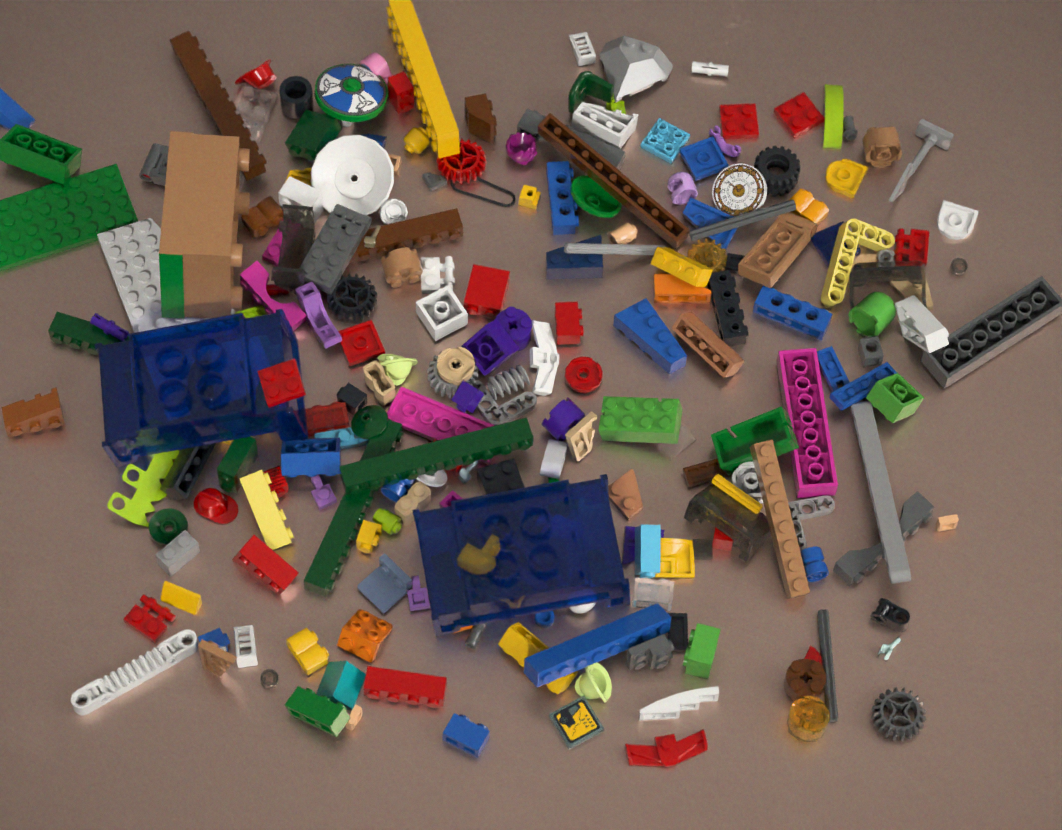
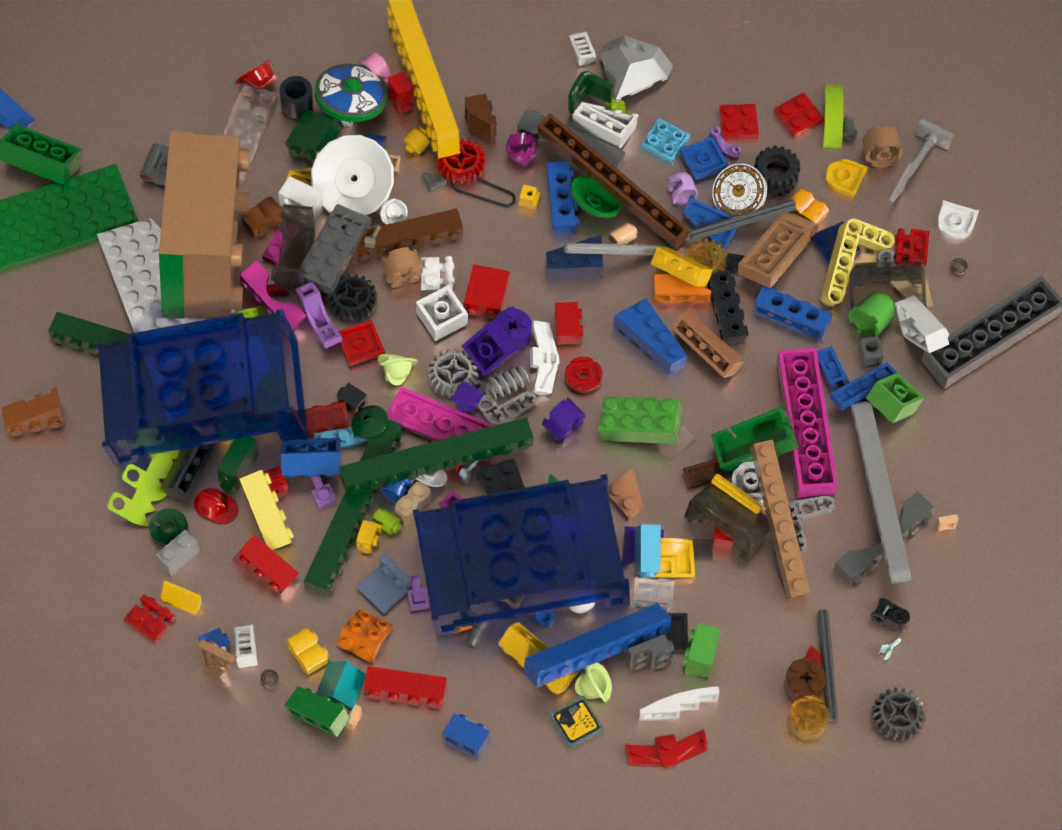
white gear [71,629,198,715] -> none
dark purple pin [90,313,129,342] -> none
reddish brown brick [170,31,267,181] -> none
red plate [258,358,306,408] -> none
tan brick [363,360,395,406] -> none
tan plate [437,347,475,386] -> none
clear yellow brick [457,534,501,574] -> none
white beam [540,439,568,479] -> none
tan wing [565,412,597,462] -> none
white pin [691,61,729,76] -> none
blue wheel [800,546,829,582] -> none

